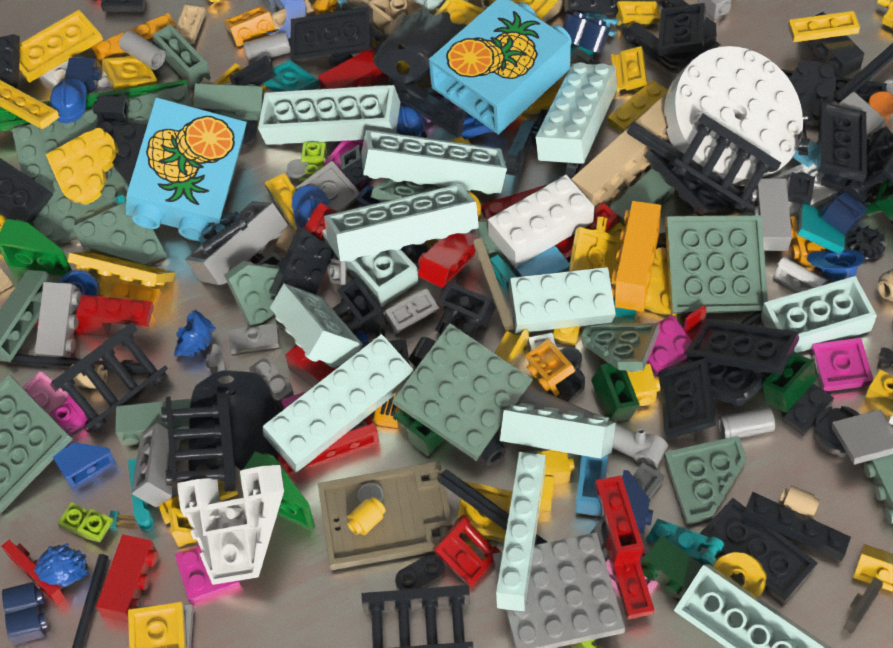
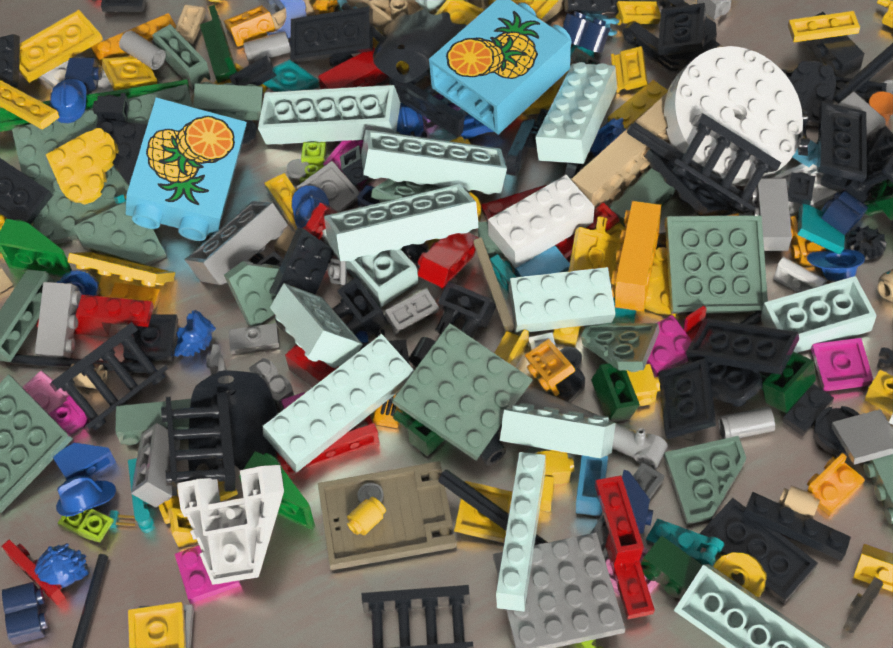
red brick [96,534,158,622] -> none
black plate [198,211,248,254] -> none
black plate [395,555,445,590] -> none
red plate [432,514,501,586] -> none
none -> blue piece [56,476,116,517]
none -> black plate [123,314,178,361]
none -> dark green fence [200,5,237,83]
none -> blue hair [590,118,626,156]
none -> light orange bracket [807,453,865,517]

